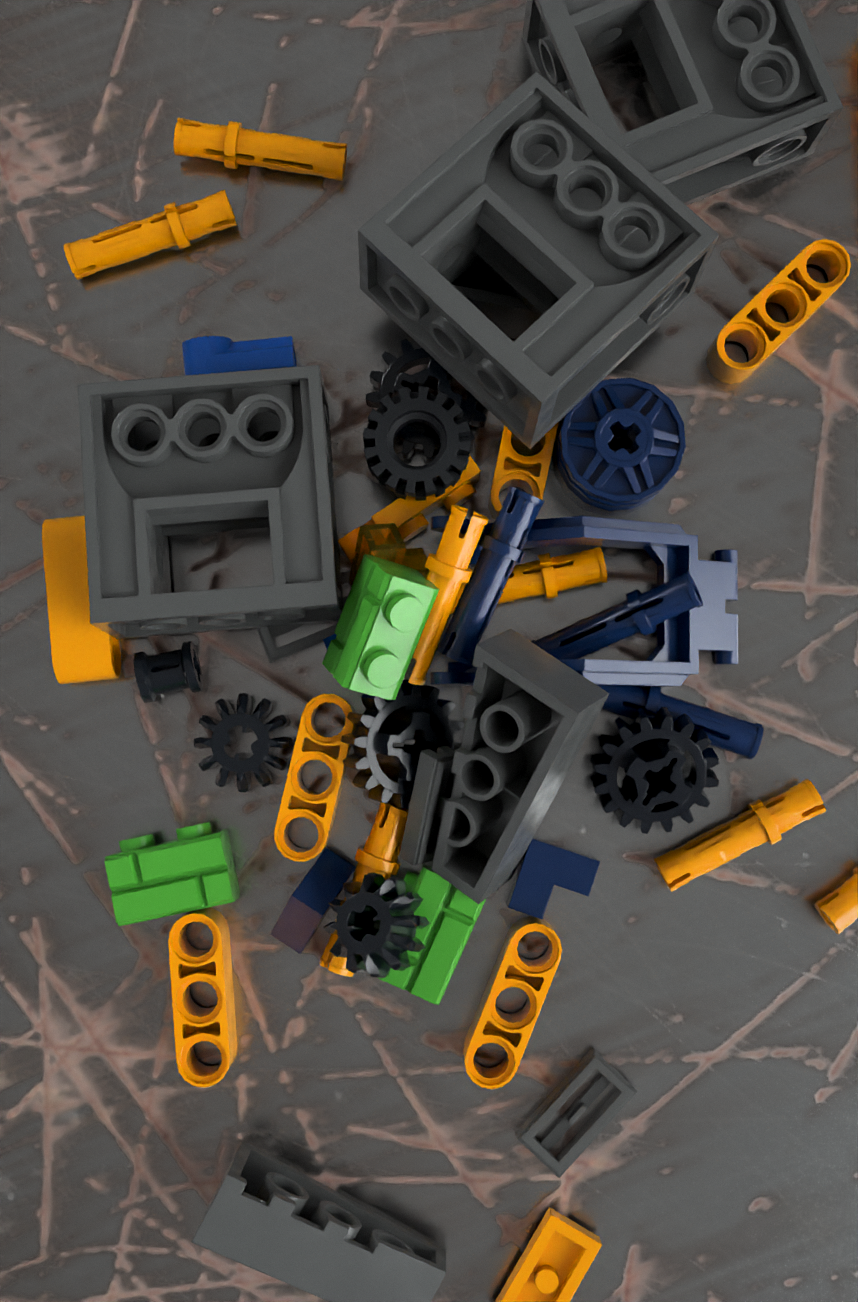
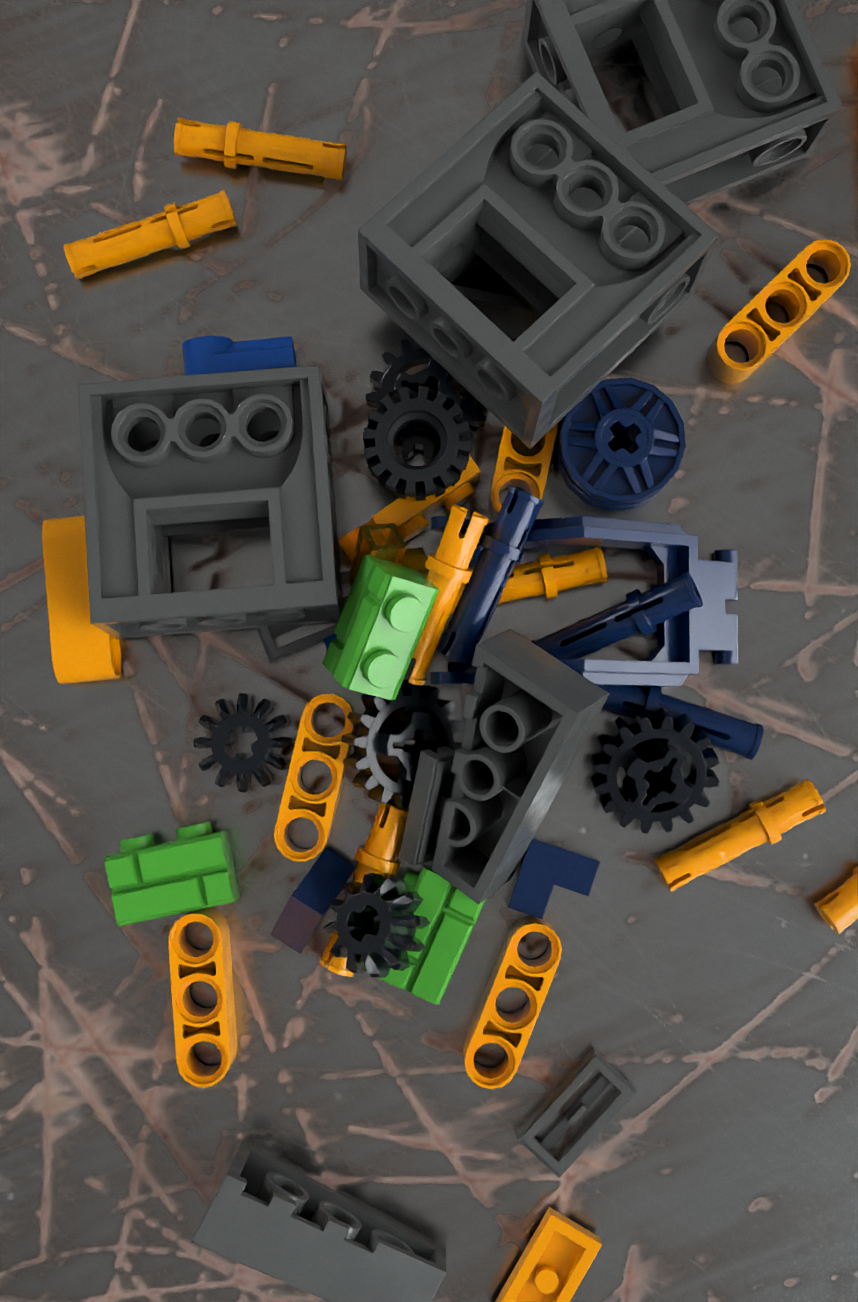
black bush [133,641,204,703] -> none

